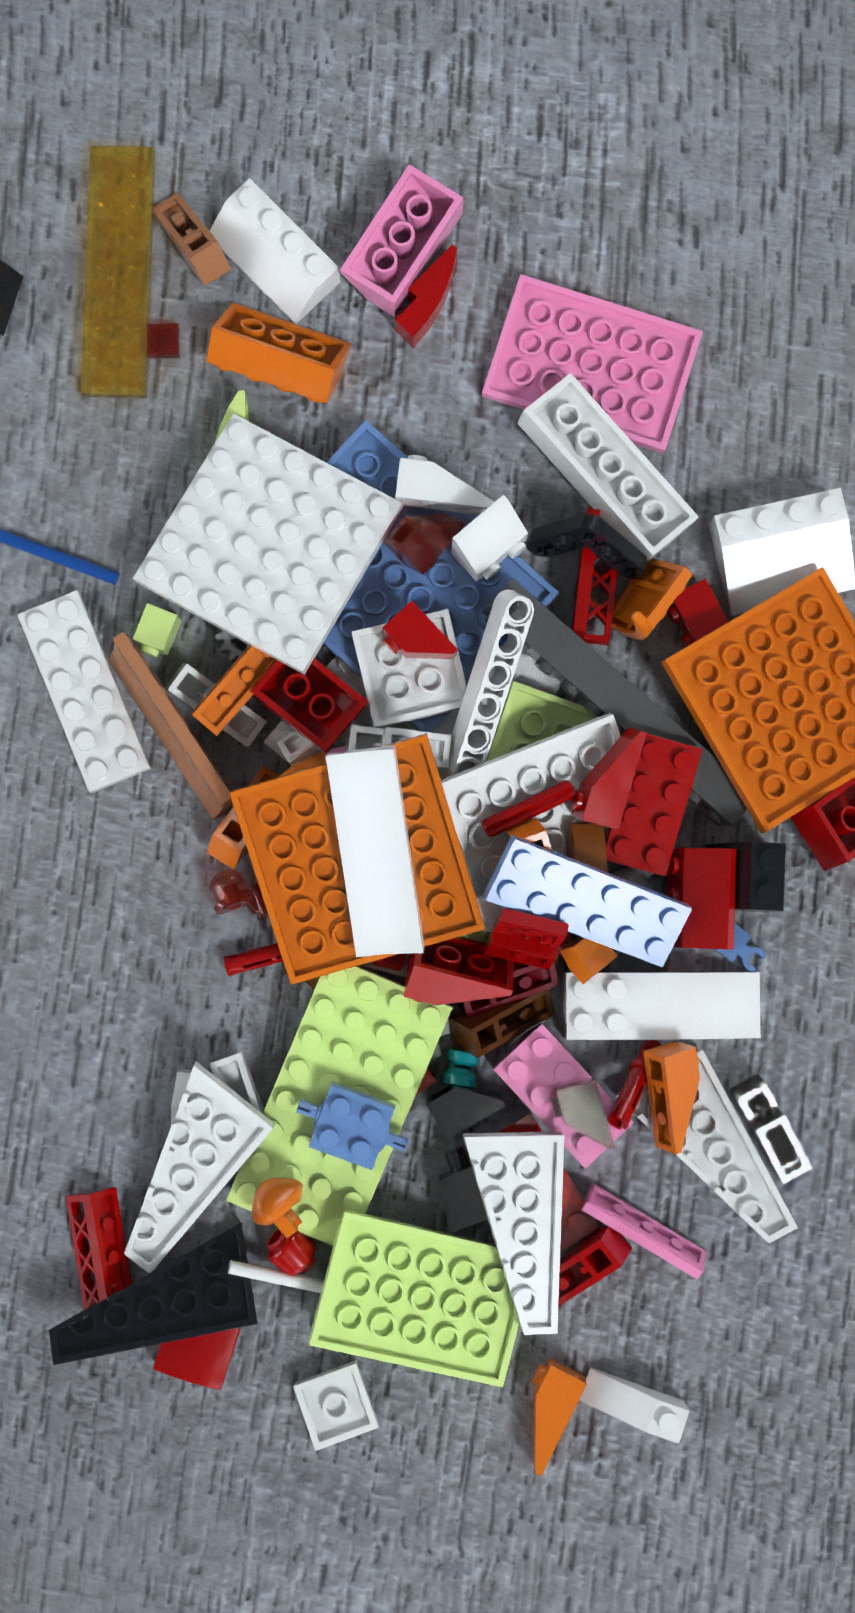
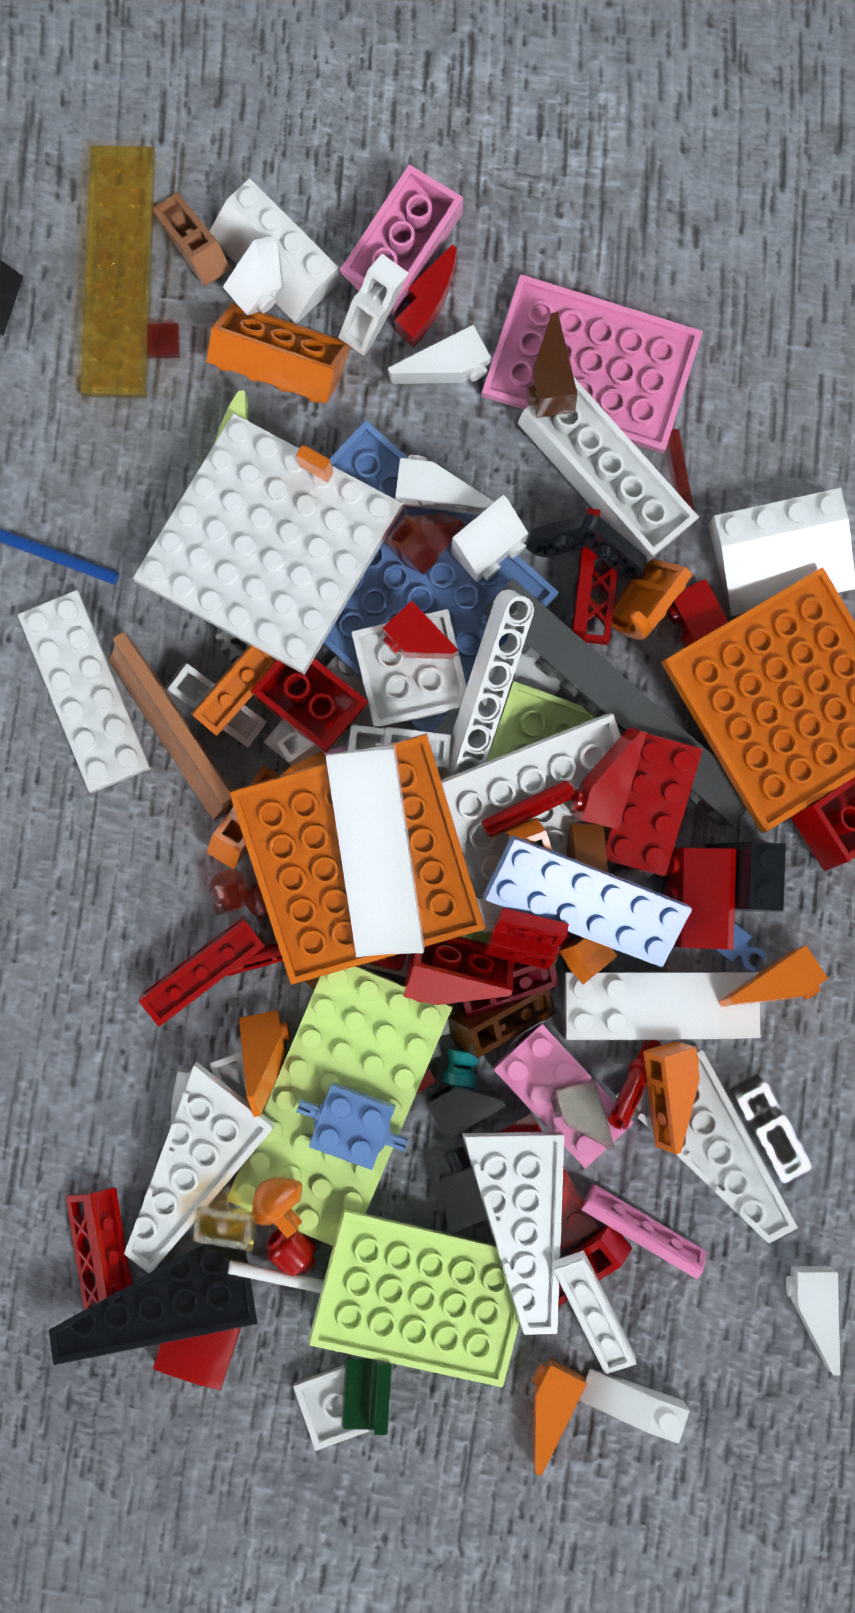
yellowish green brick [133,603,182,658] -> none
none -> red fence [138,915,265,1027]
none -> clear yellow slope [193,1205,256,1251]
none -> white slope [223,236,282,315]
none -> orange slope [239,1010,291,1117]
none -> orange tile [296,445,333,482]
none -> white slope [338,254,409,356]
none -> dark green panel [341,1358,392,1435]
none -> white slope [388,325,491,384]
none -> reddish brown slope [526,312,578,418]
none -> white tile [553,1250,636,1375]
none -> clear red bar [668,429,697,524]
none -> orange slope [718,945,828,1007]
none -> white slope [786,1266,840,1375]

